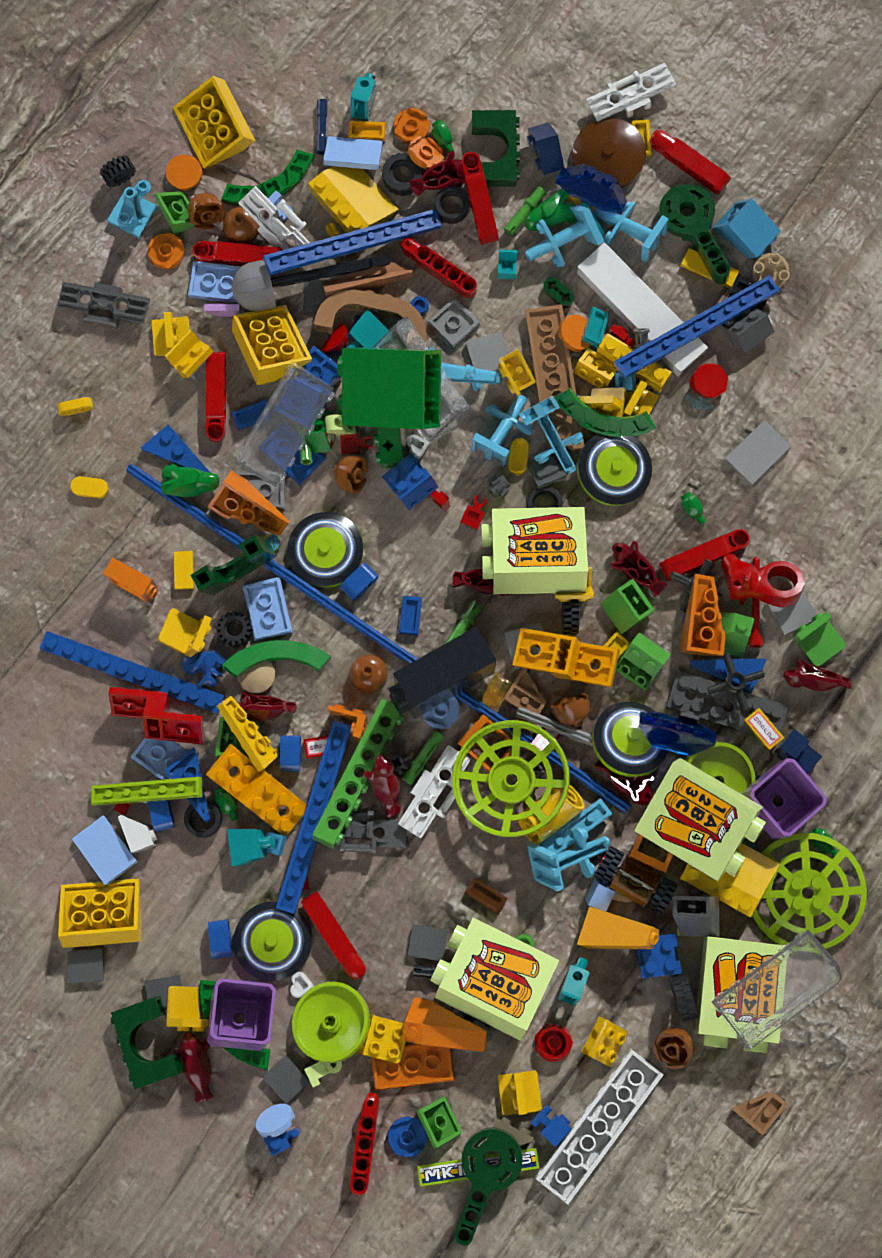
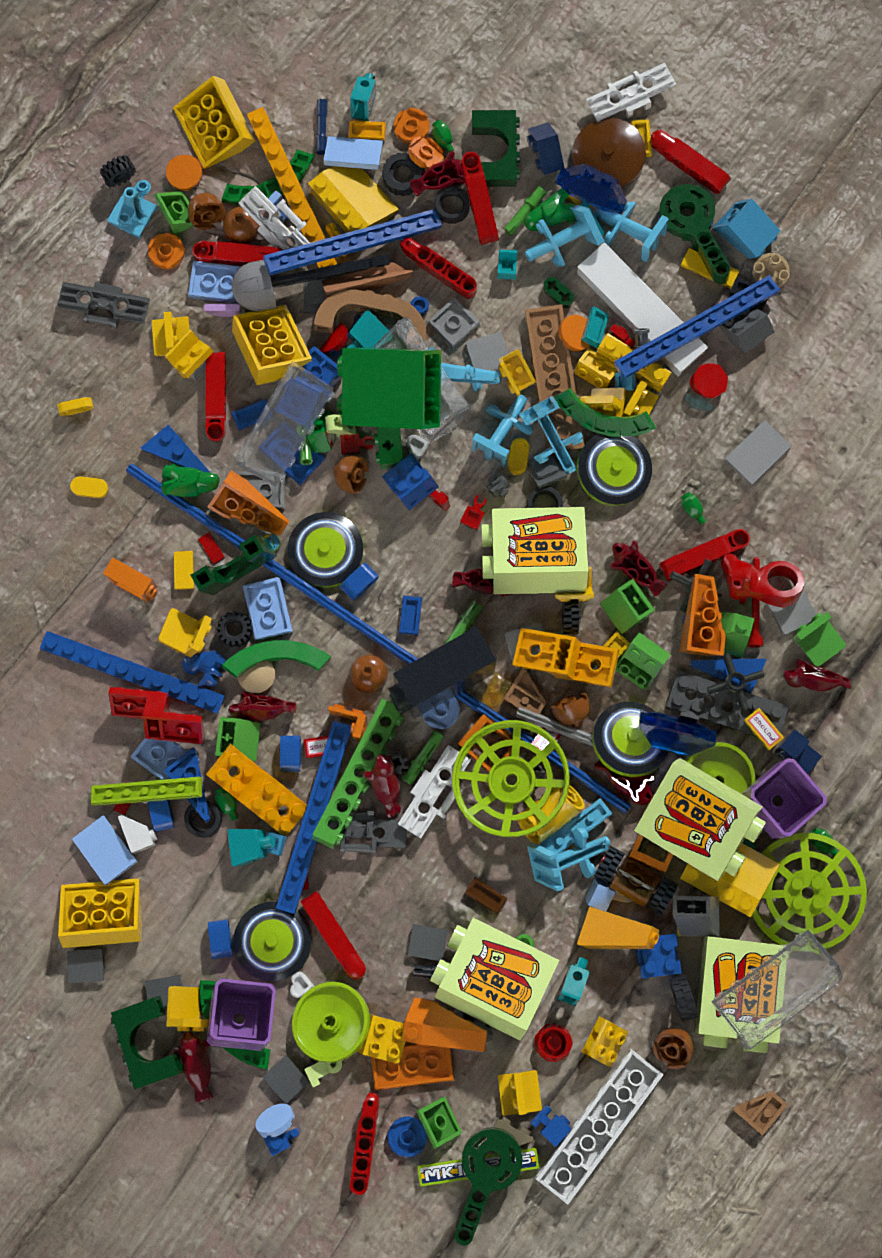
yellow wing [217,696,280,772] -> none
none -> red window [198,532,225,564]
none -> light orange plate [247,107,337,279]

